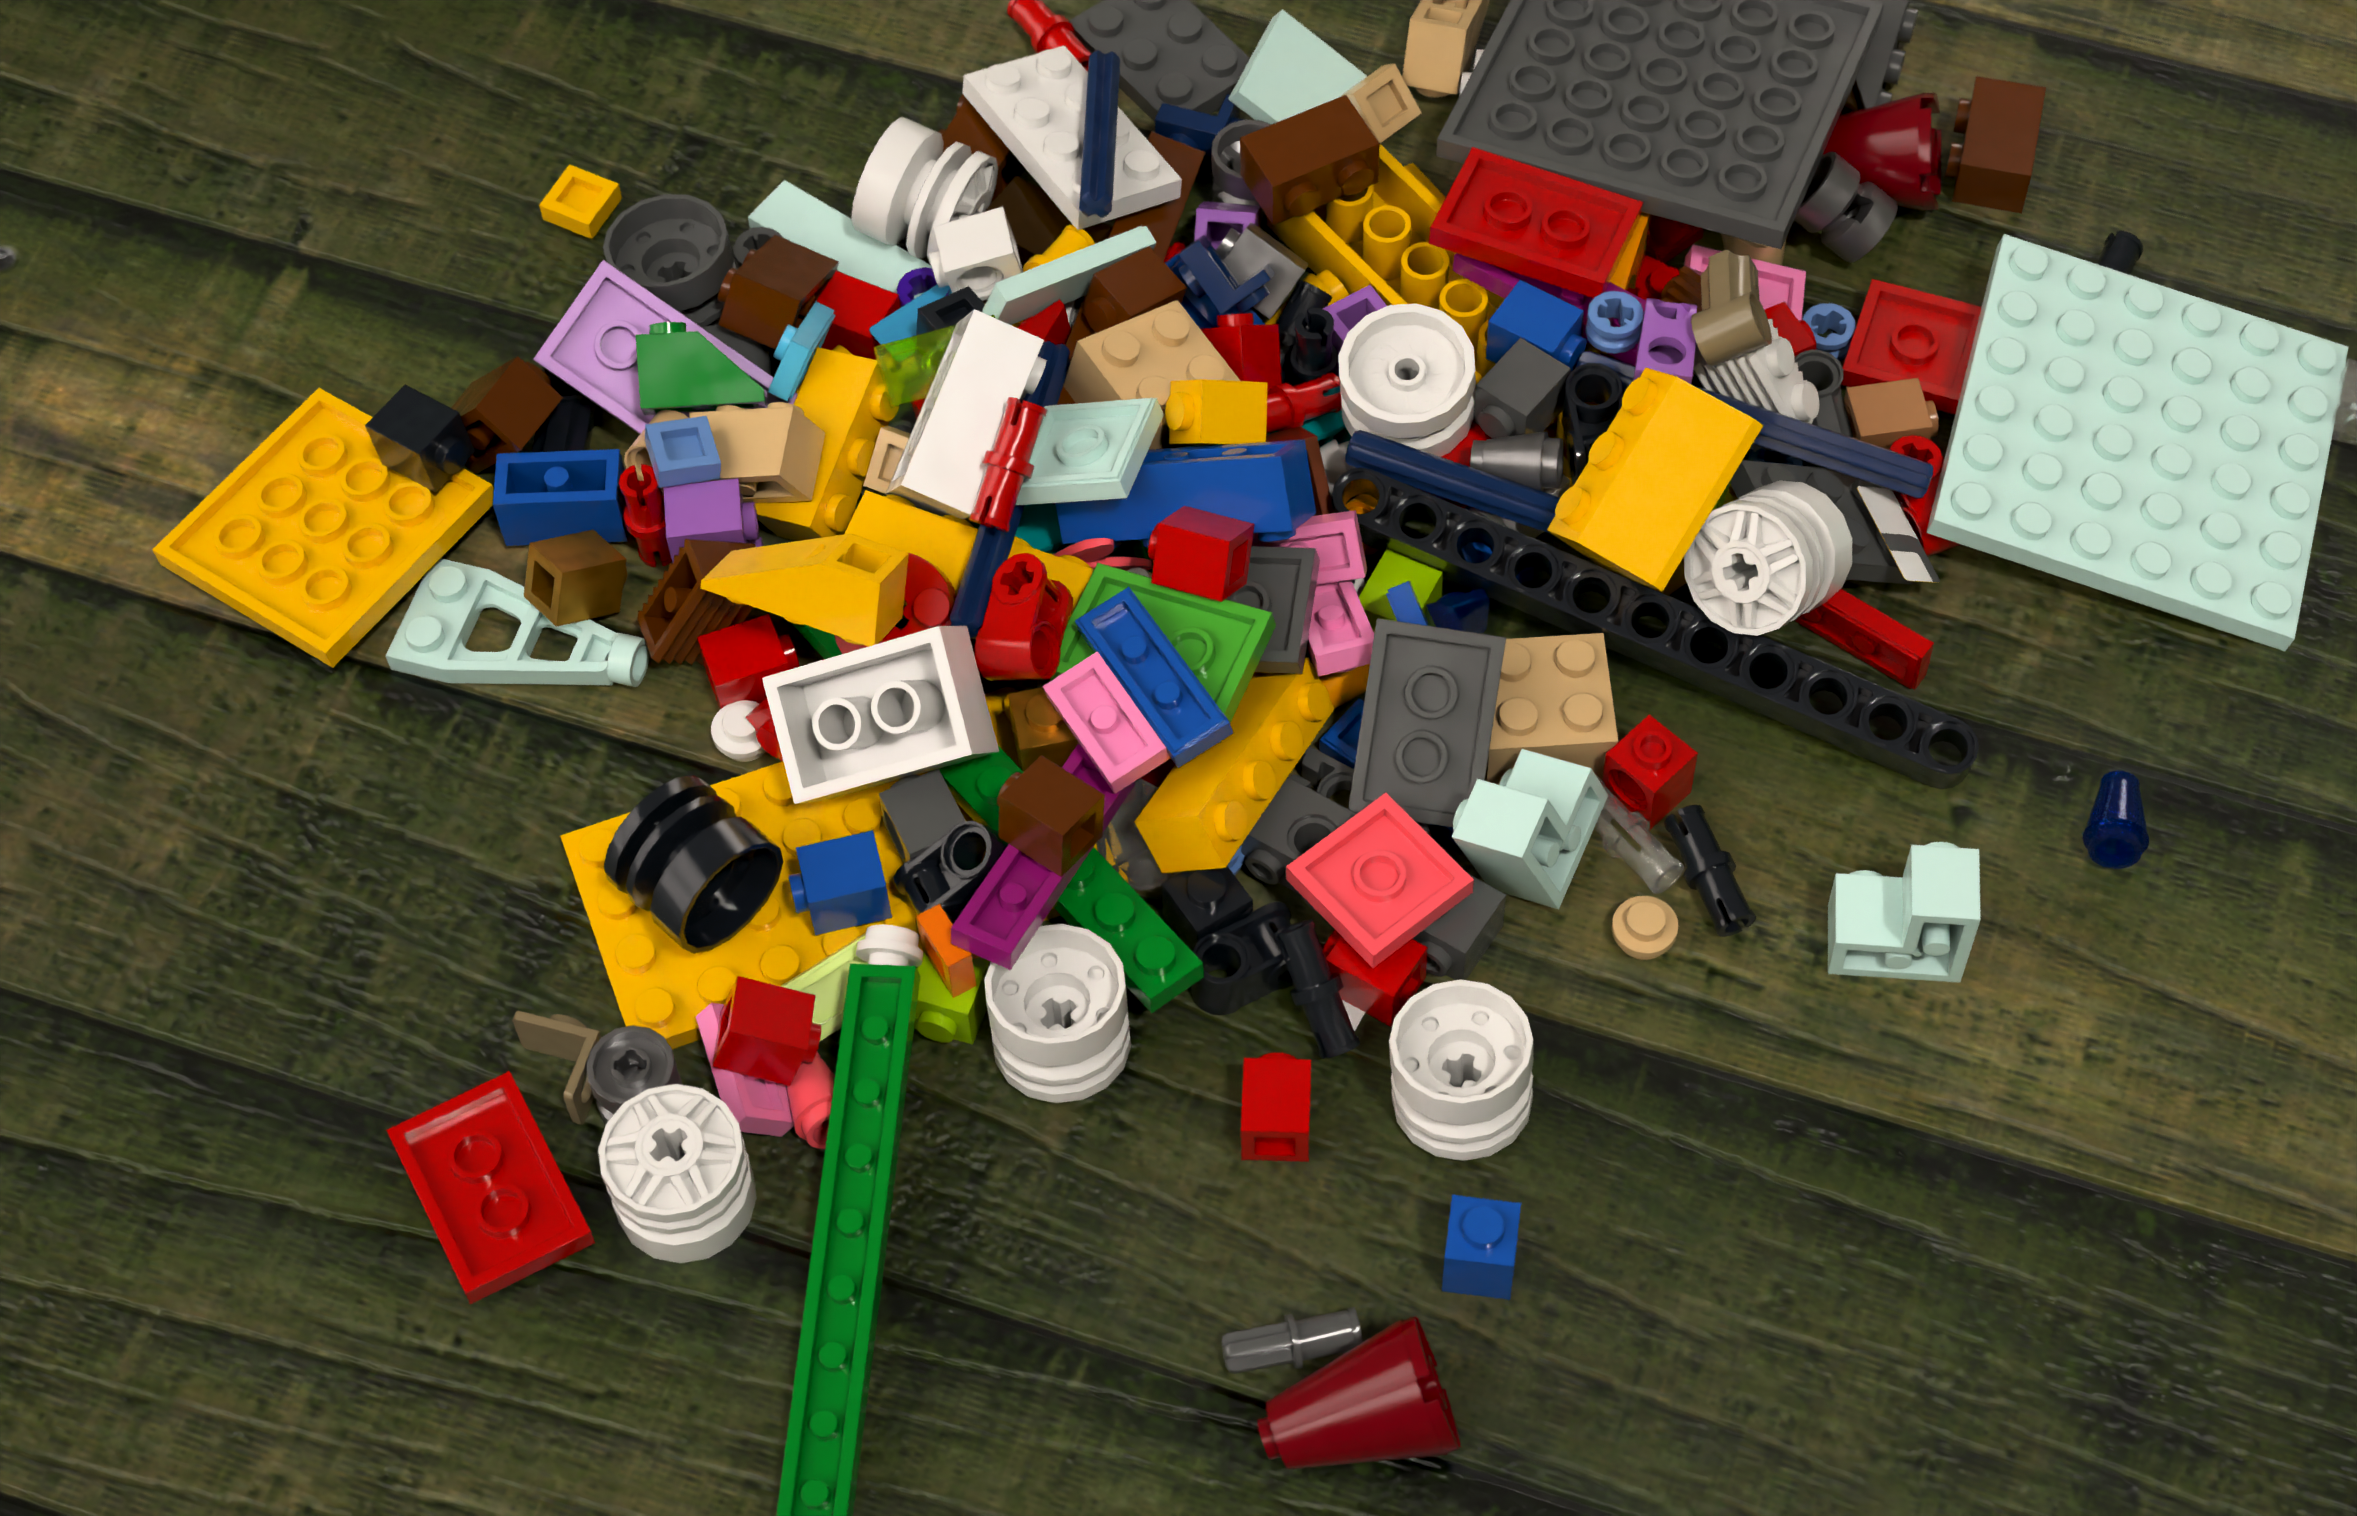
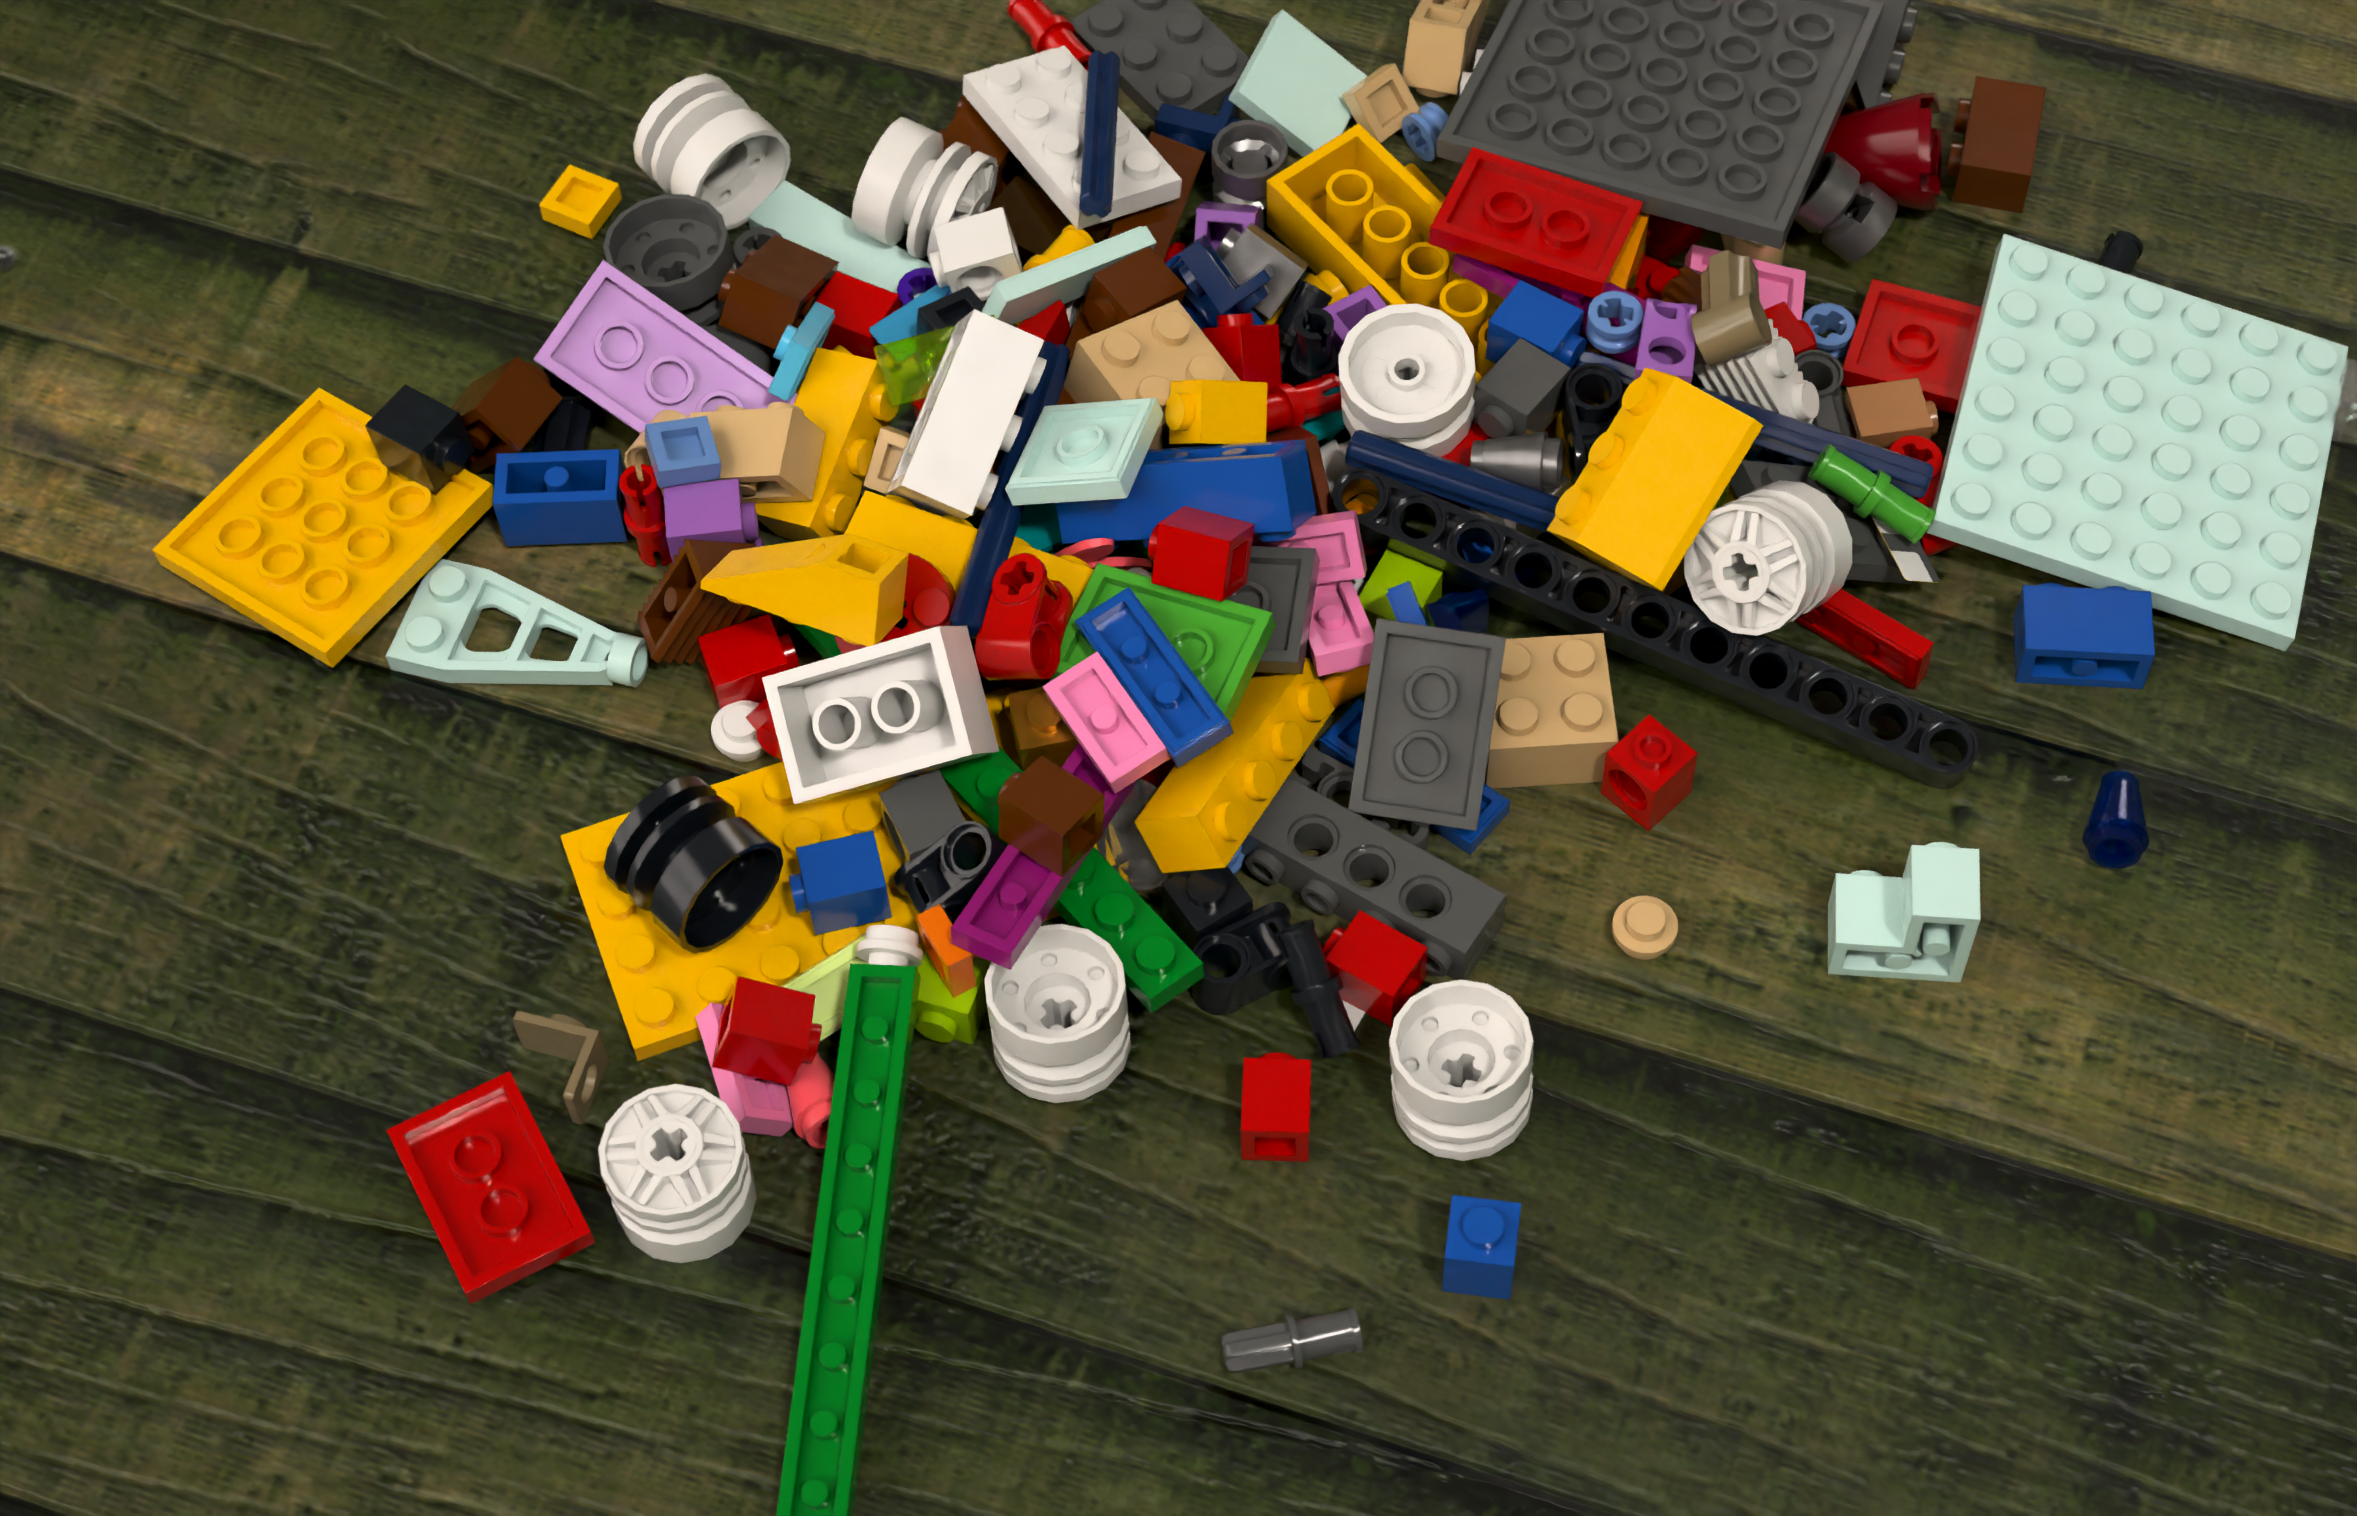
pearl gold brick [524,530,627,627] -> none
flat silver wheel [586,1025,683,1126] -> none
green slope [636,322,767,415] -> none
red pin [969,397,1048,532] -> none
reddish brown brick [1240,95,1380,225] -> none
dark red cone [1257,1316,1461,1470] -> none
coral plate [1286,792,1474,968] -> none
light aqua brick [1452,749,1608,909] -> none
clear pin [1594,777,1684,894] -> none
black pin [1664,804,1756,937] -> none
none -> white wheel [633,74,791,230]
none -> medium blue bush [1402,102,1448,162]
none -> bright green pin [1808,444,1936,544]
none -> blue brick [2013,583,2155,689]

